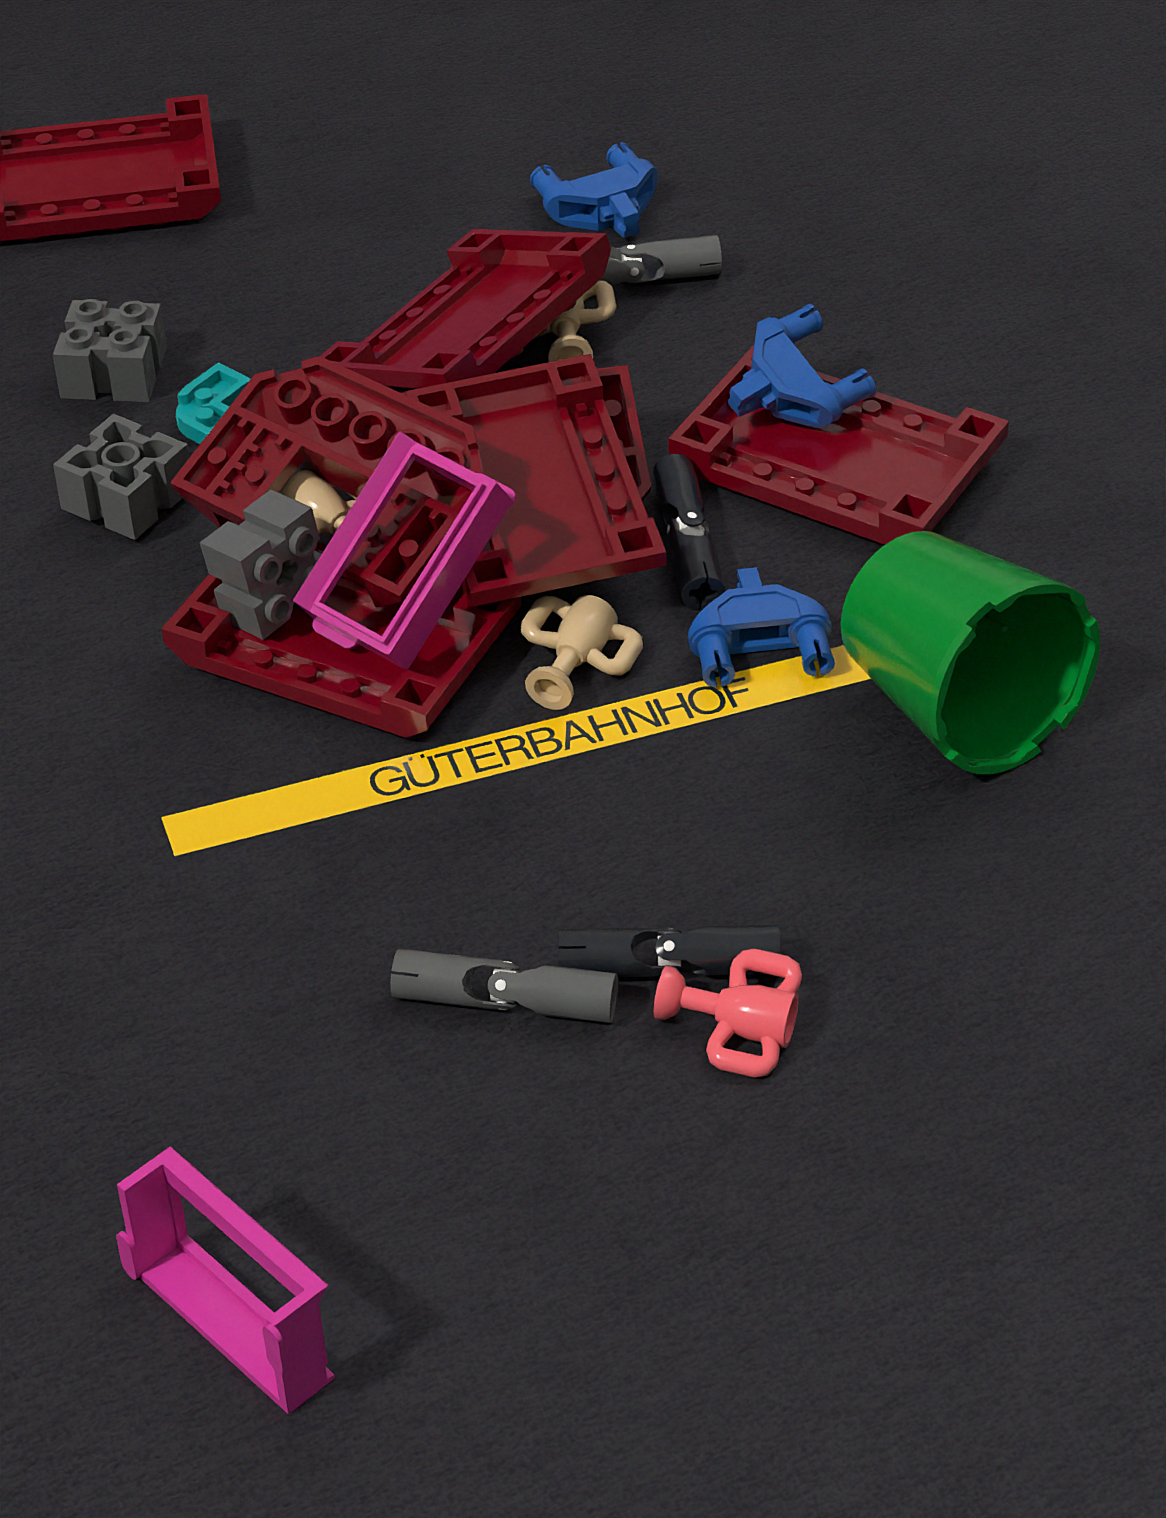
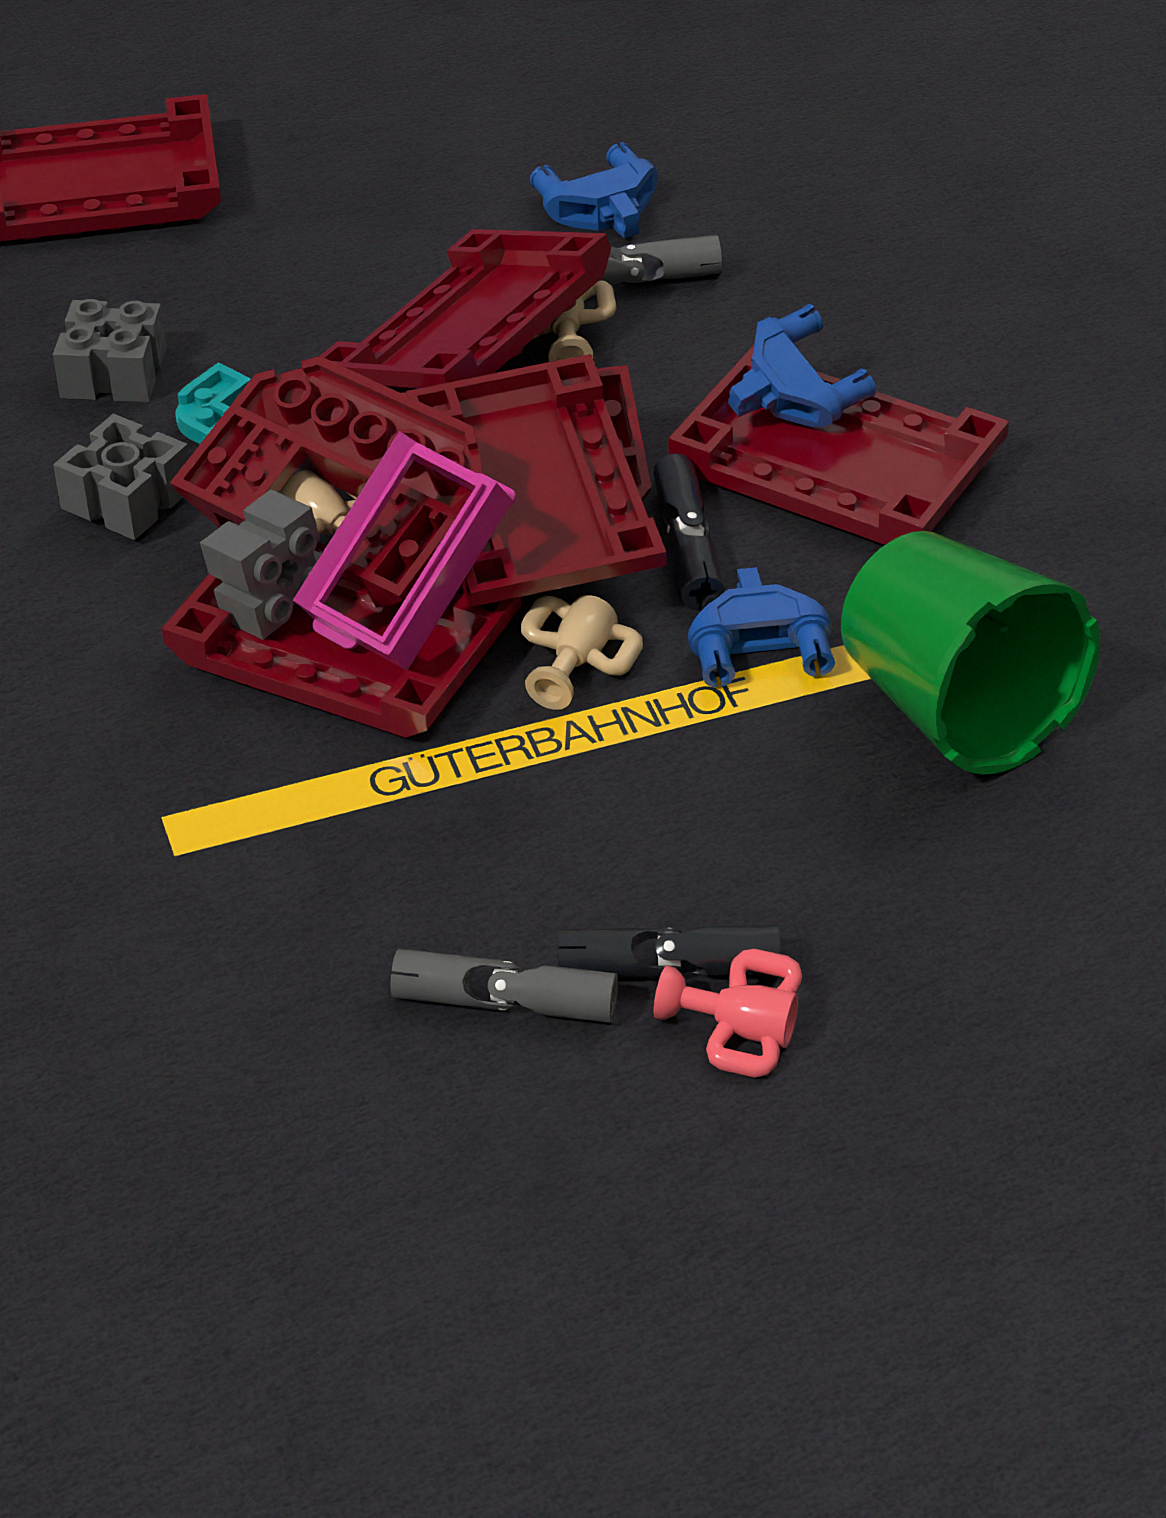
dark pink piece [116,1146,335,1414] -> none

